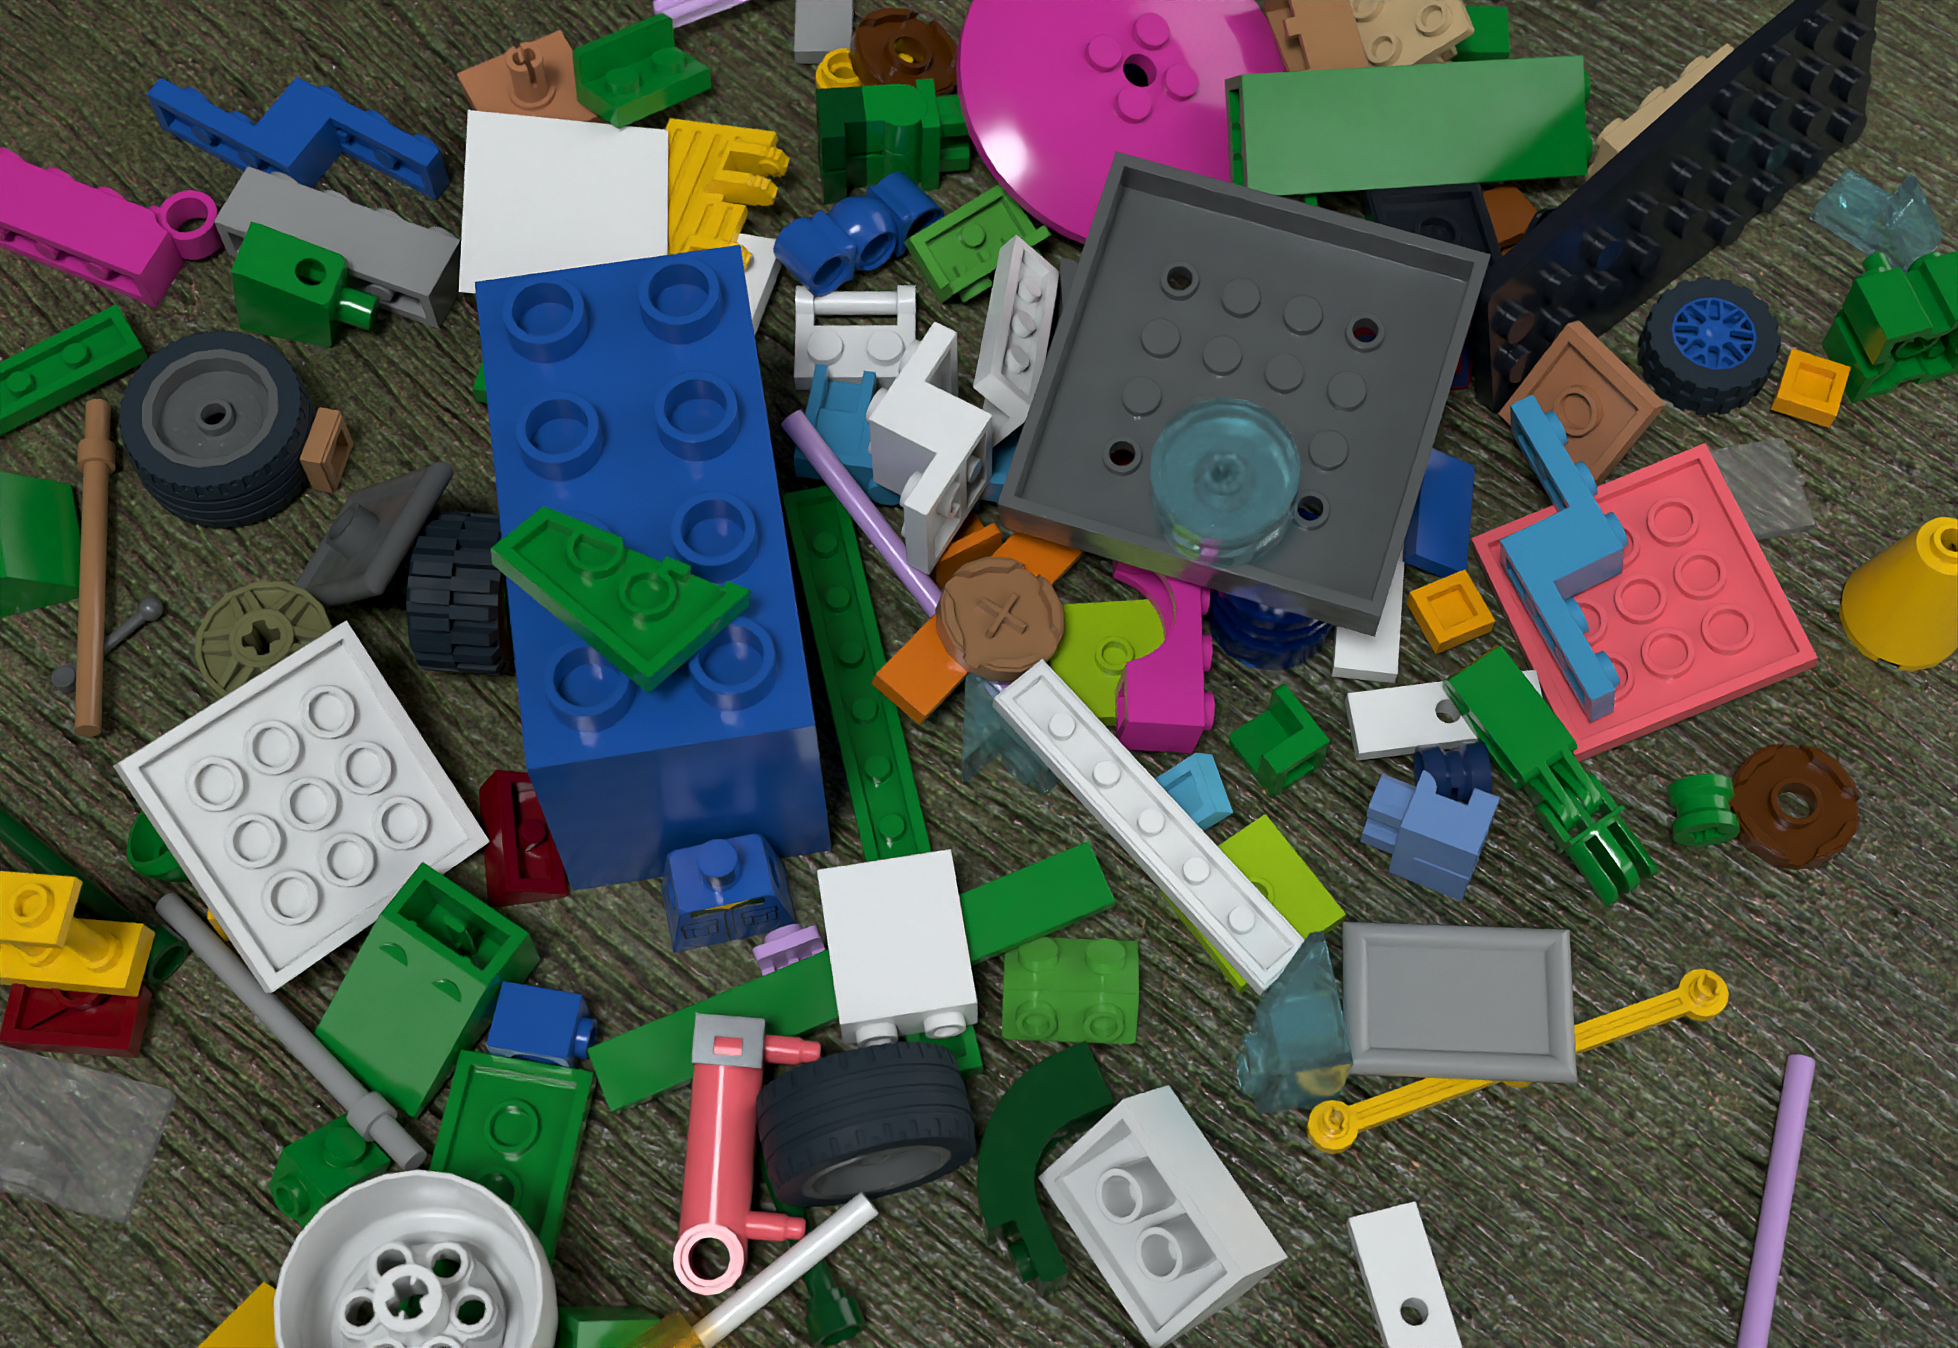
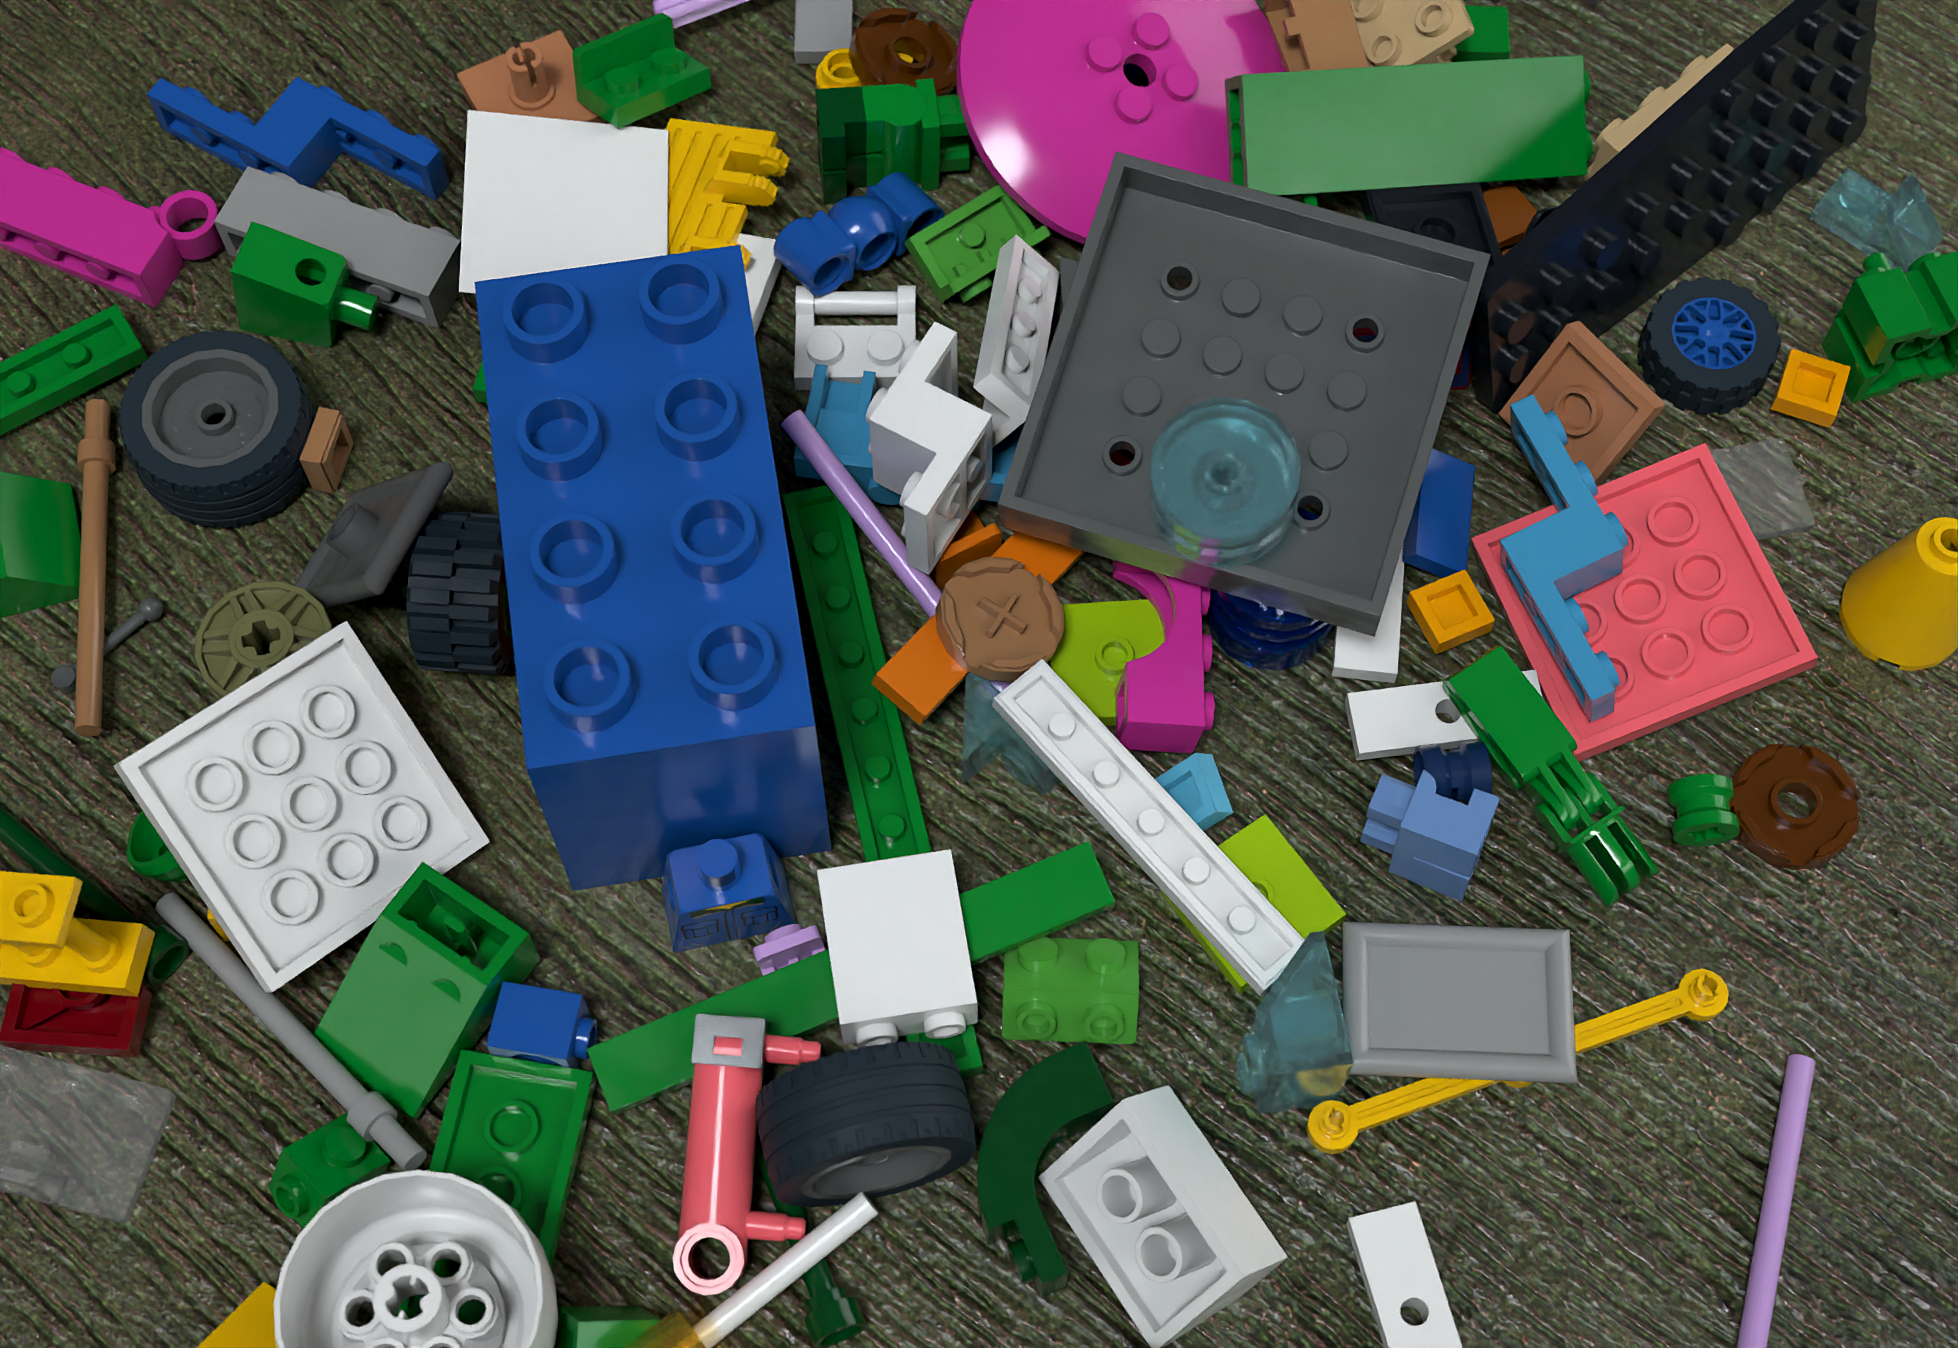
dark red slope [479,770,568,907] -> none
green wing [491,506,751,694] -> none
green panel [1228,684,1330,799] -> none

